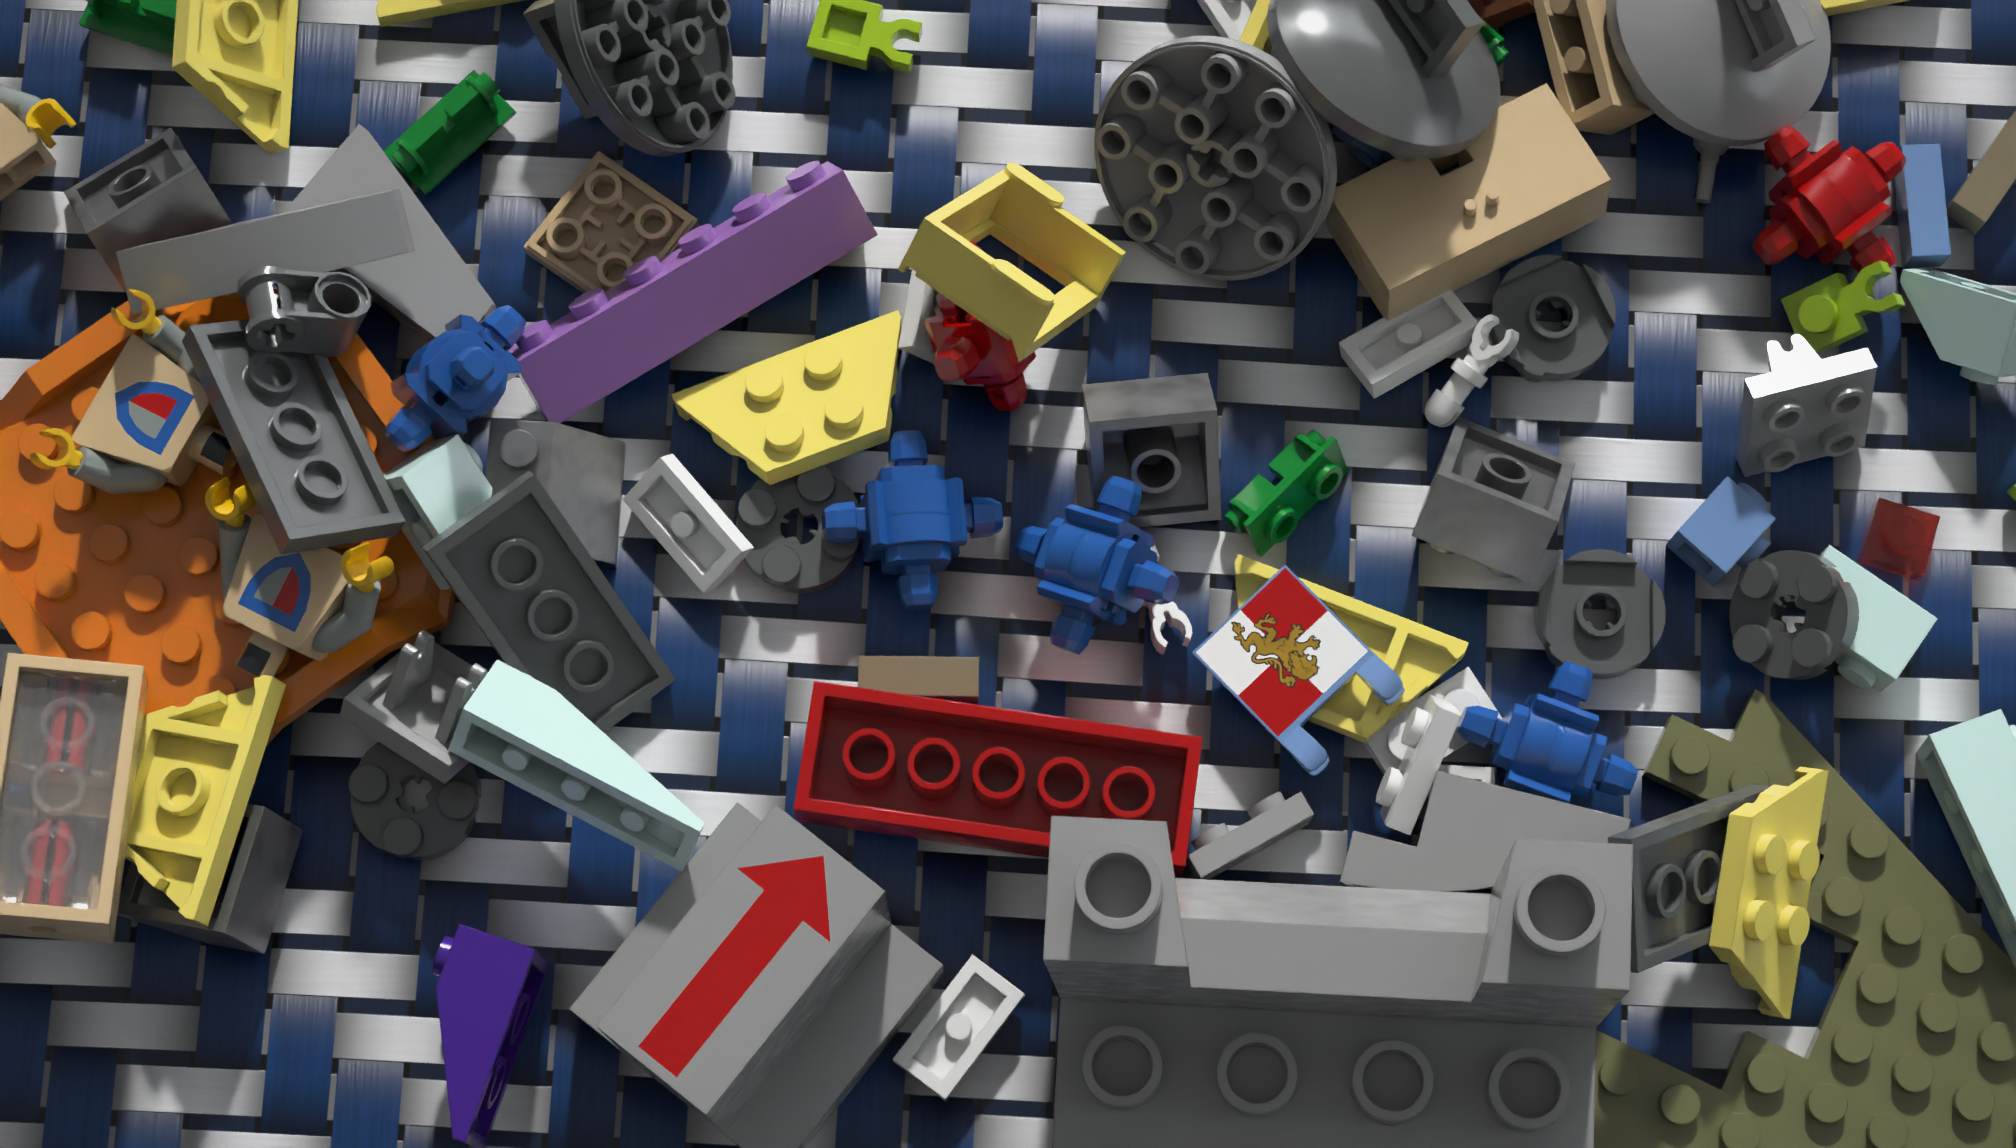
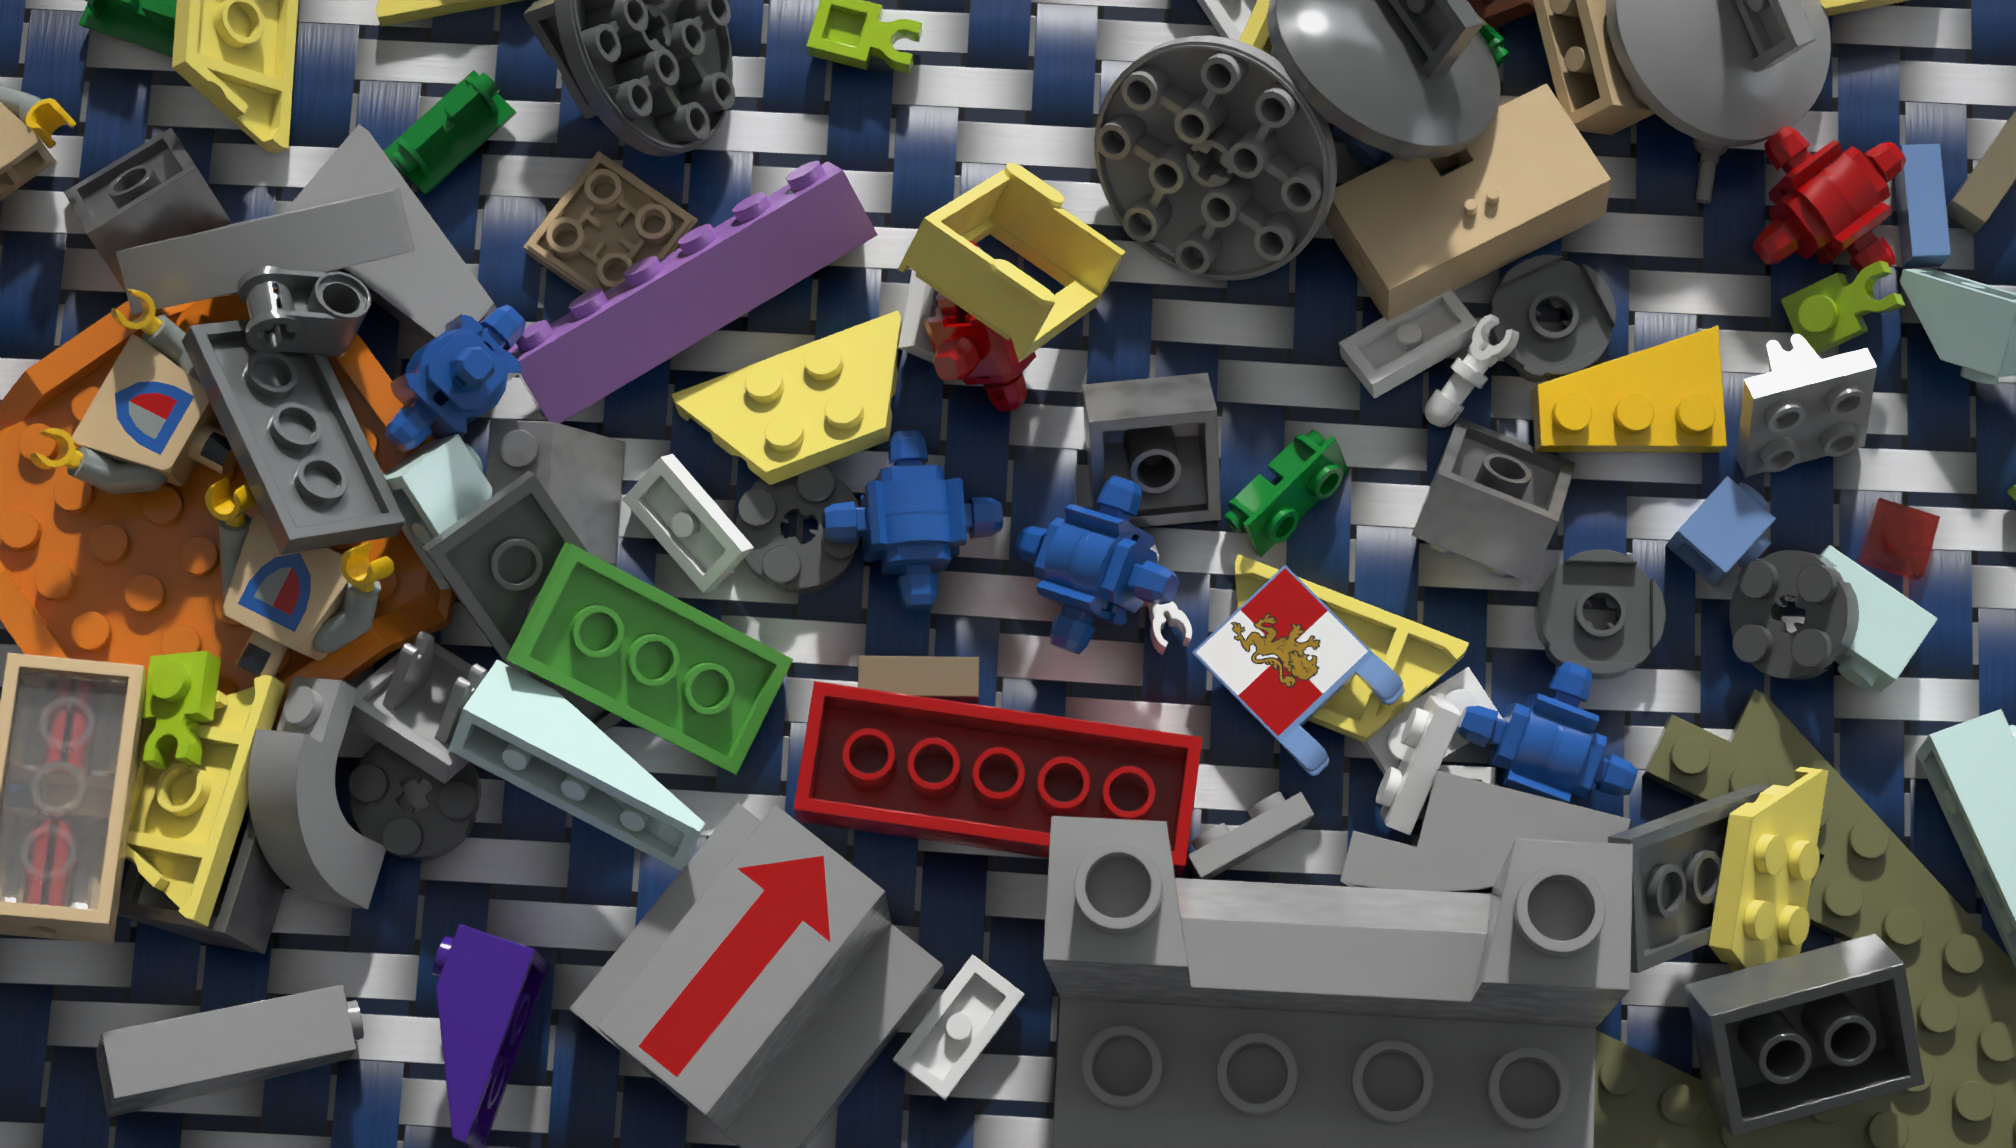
none -> light grey slope [95,985,364,1118]
none -> lime plate [142,651,221,769]
none -> light grey arch [248,676,387,910]
none -> bright green plate [506,543,793,775]
none -> yellow wing [1532,326,1727,453]
none -> dark grey brick [1684,933,1925,1137]

